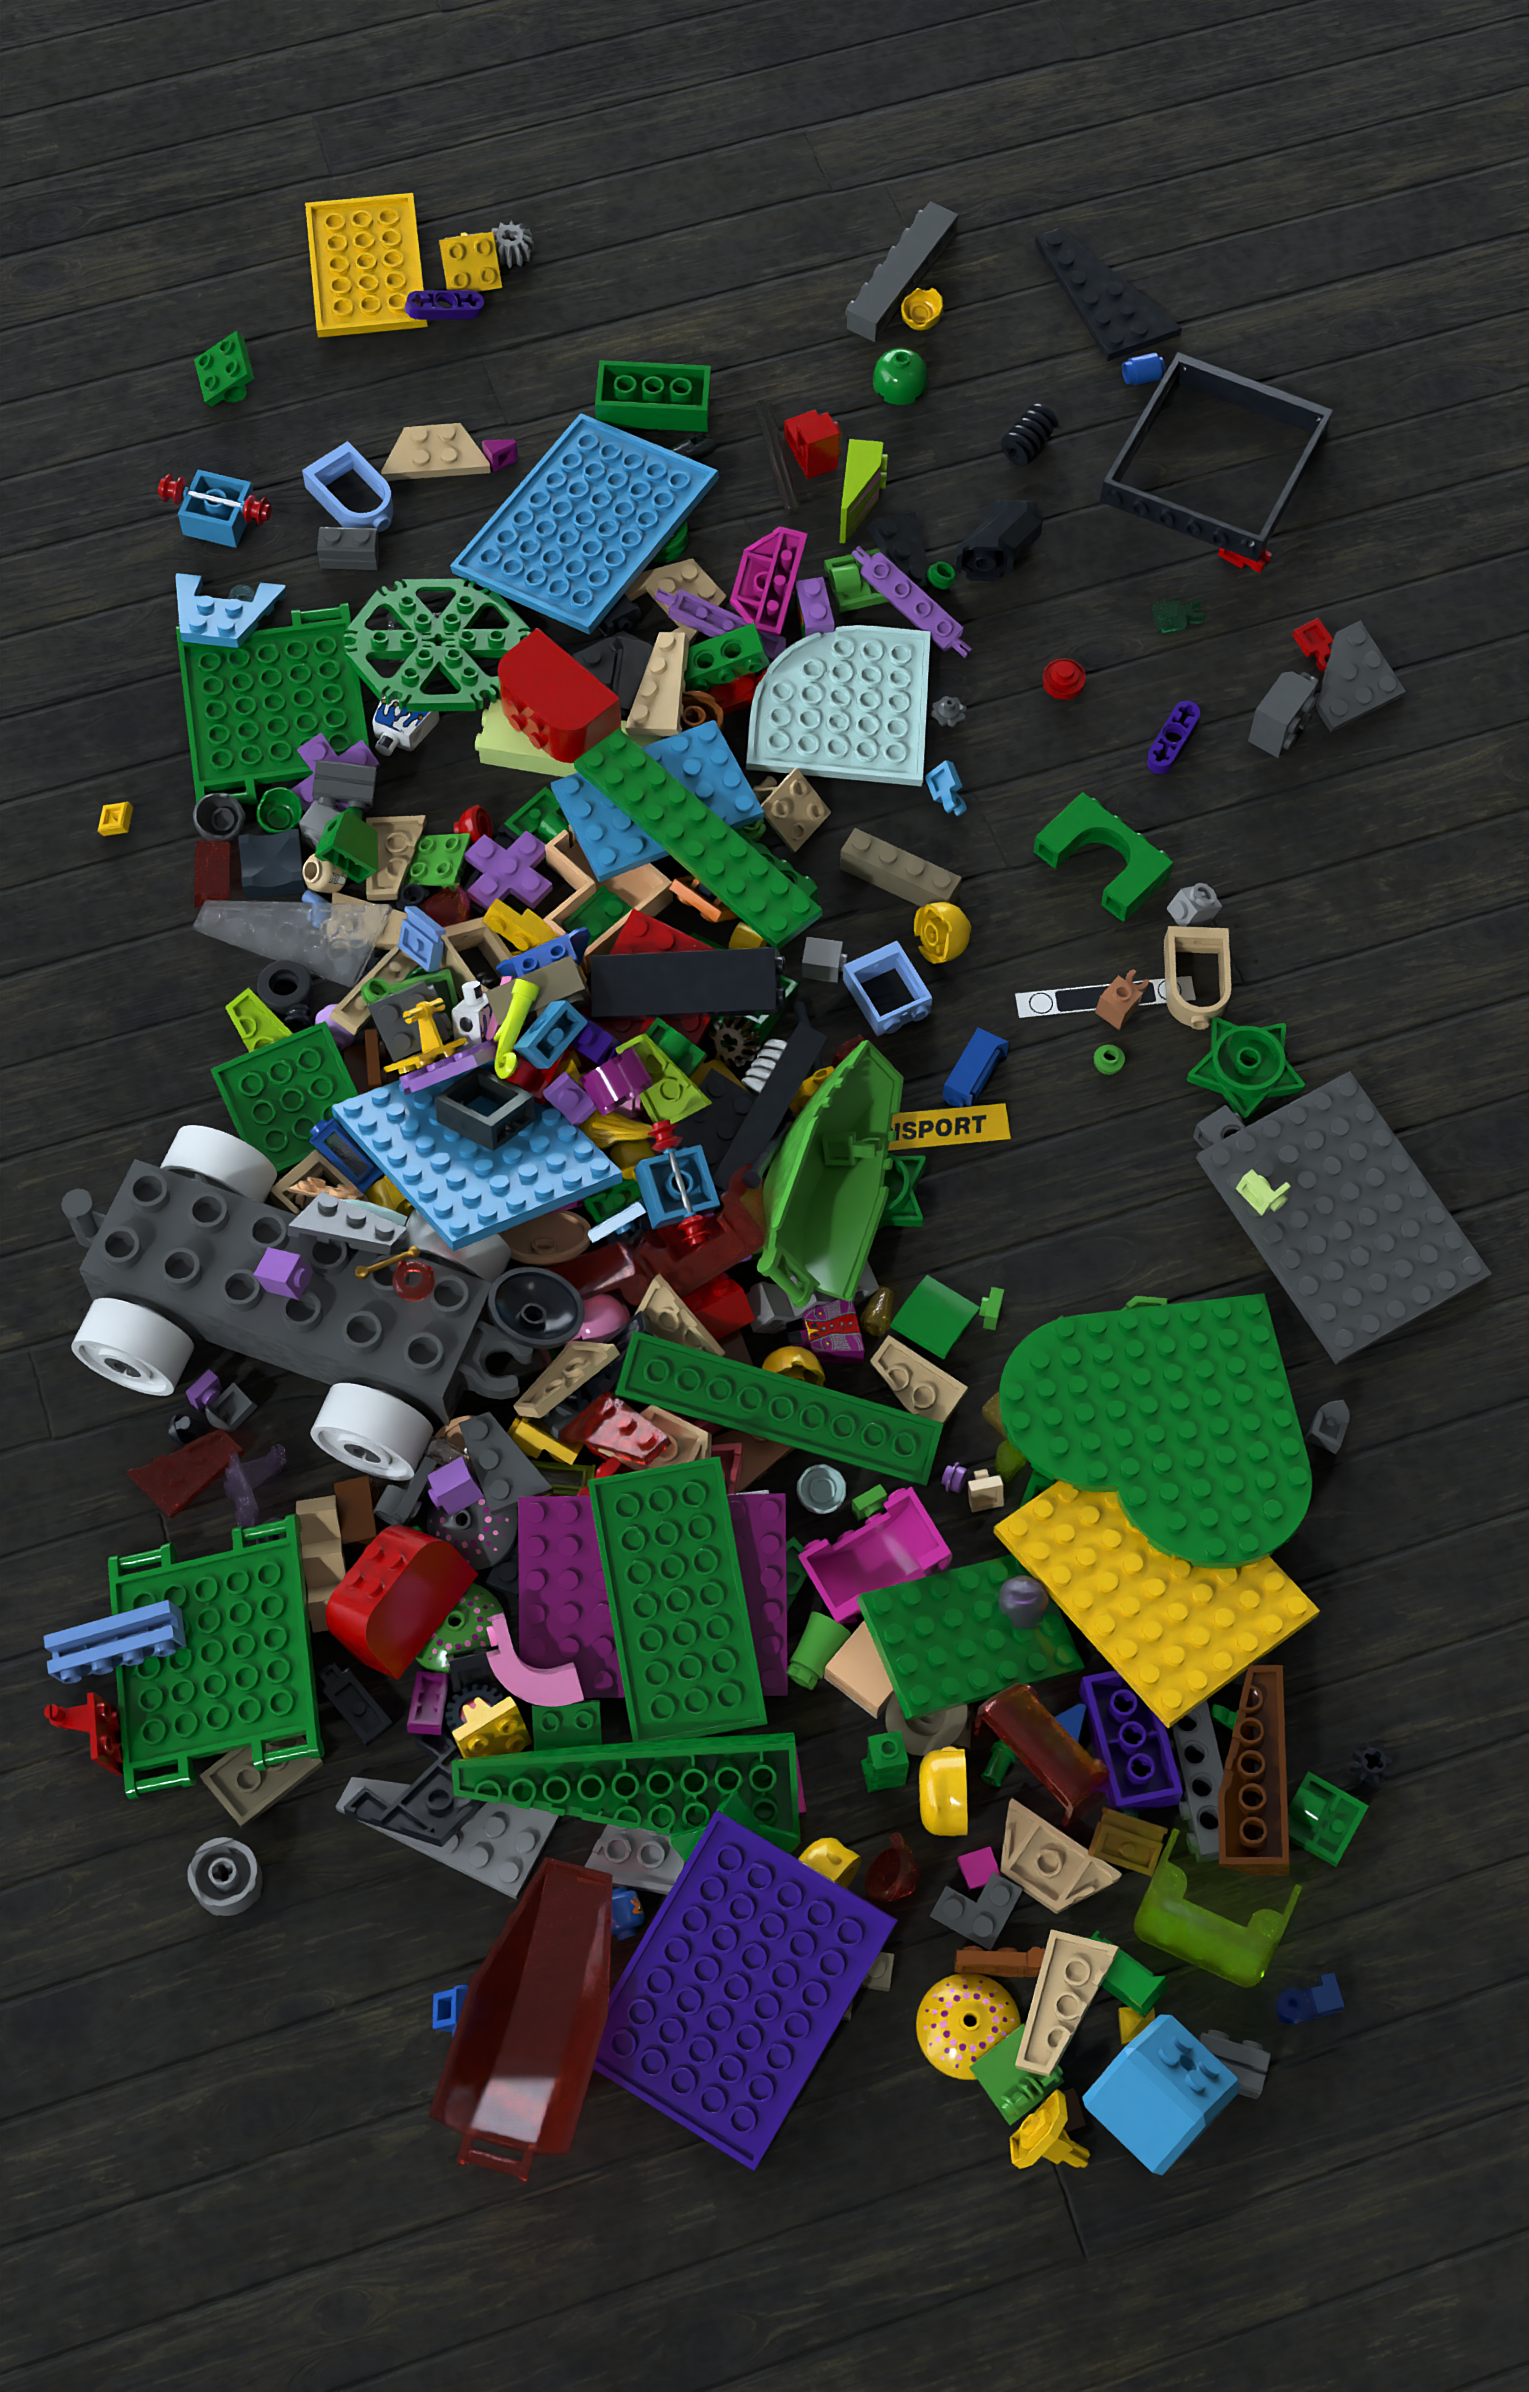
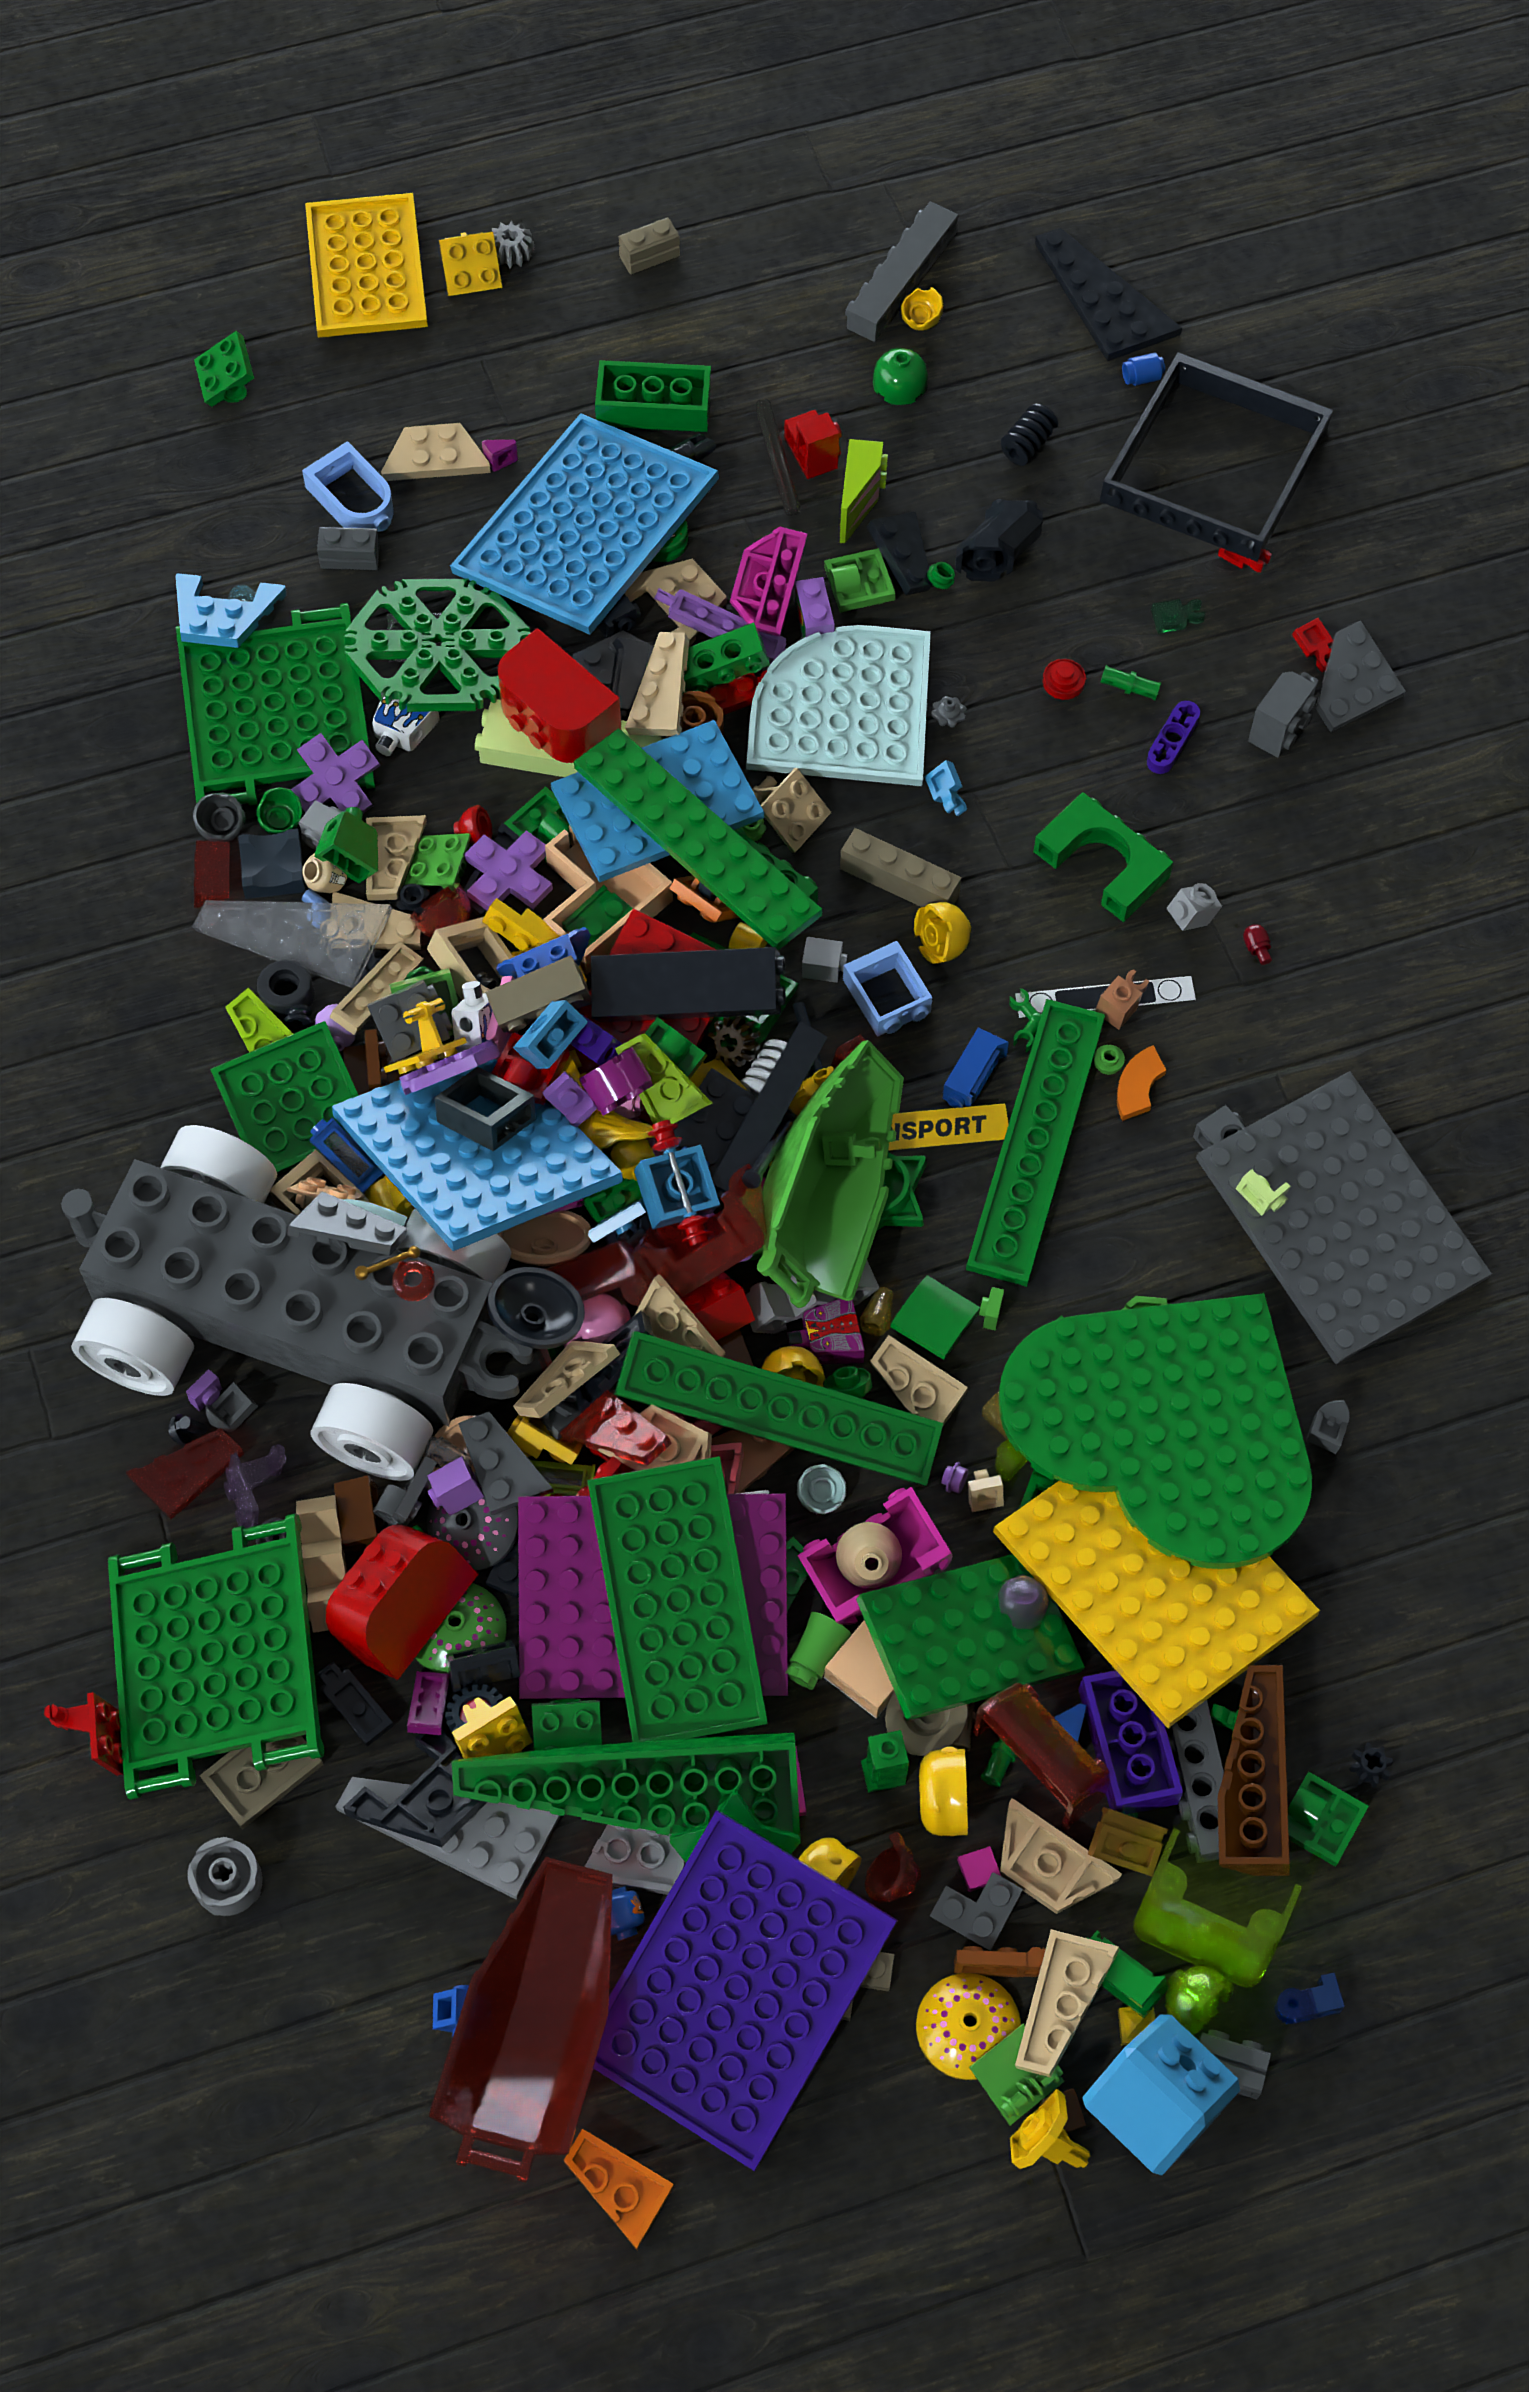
medium blue brick [44,1600,187,1684] -> none
yellow tile [98,802,133,836] -> none
dark azure brick [158,470,272,548] -> none
medium lavender brick [253,1247,313,1300] -> none
dark grey brick [312,759,377,811] -> none
bright green plate [361,978,391,1004] -> none
medium blue plate [398,906,446,972] -> none
dark purple beam [405,290,484,320] -> none
bright pink arch [486,1613,584,1707] -> none
neon yellow plant [494,979,540,1079] -> none
medium lavender plate [851,546,973,658] -> none
bright green plate [852,1484,887,1522] -> none
tan window [1164,926,1231,1030] -> none
green plate [1187,1017,1305,1123] -> none
none -> orange wing [564,2129,674,2250]
none -> dark tan brick [618,217,680,274]
none -> green plate [824,1366,872,1398]
none -> tan cone [836,1522,902,1588]
none -> green plate [966,999,1105,1287]
none -> green arm [1009,988,1042,1052]
none -> green pin [1100,665,1161,701]
none -> orange tile [1117,1045,1166,1121]
none -> clear neon green cylinder [1165,1966,1234,2035]
none -> dark red cylinder [1243,924,1272,965]

